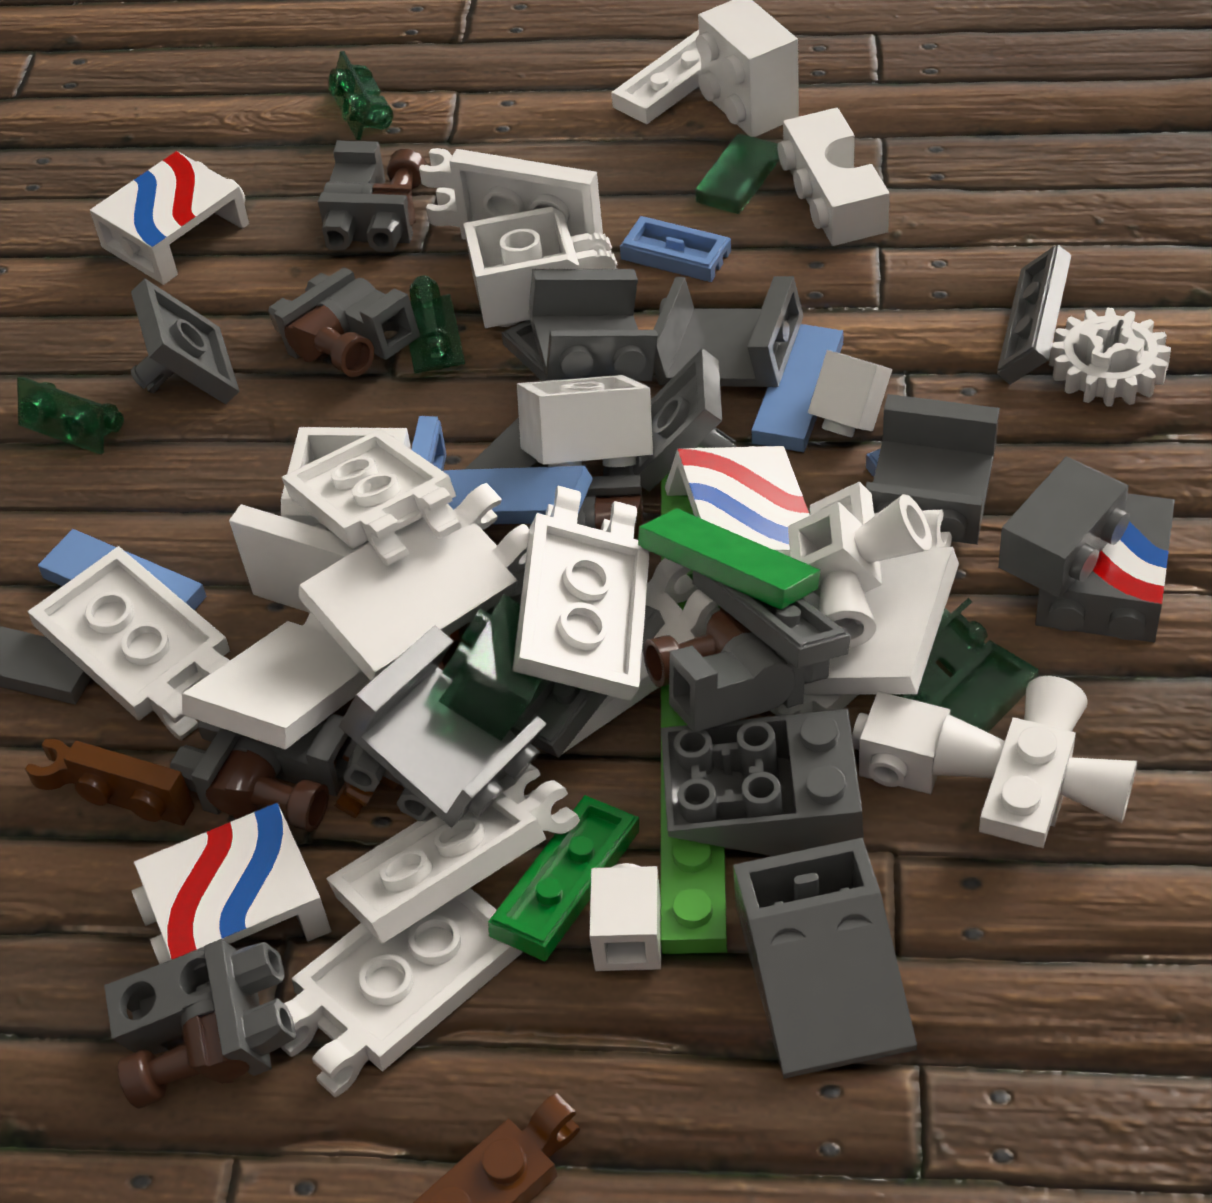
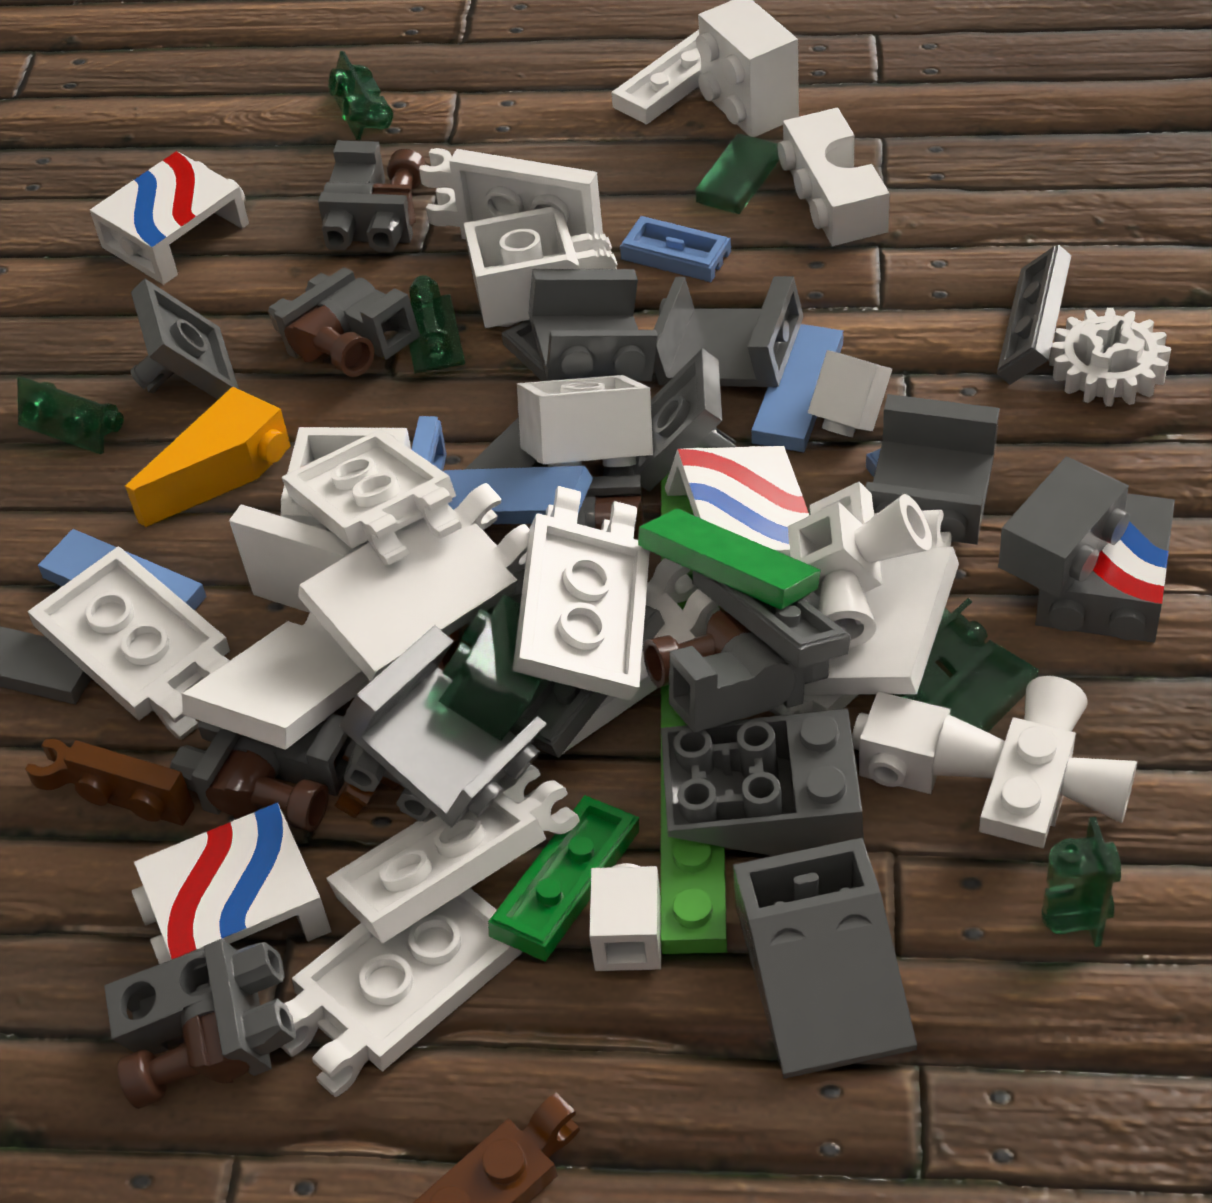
none -> light orange slope [125,387,291,527]
none -> clear green hinge [1041,817,1121,947]

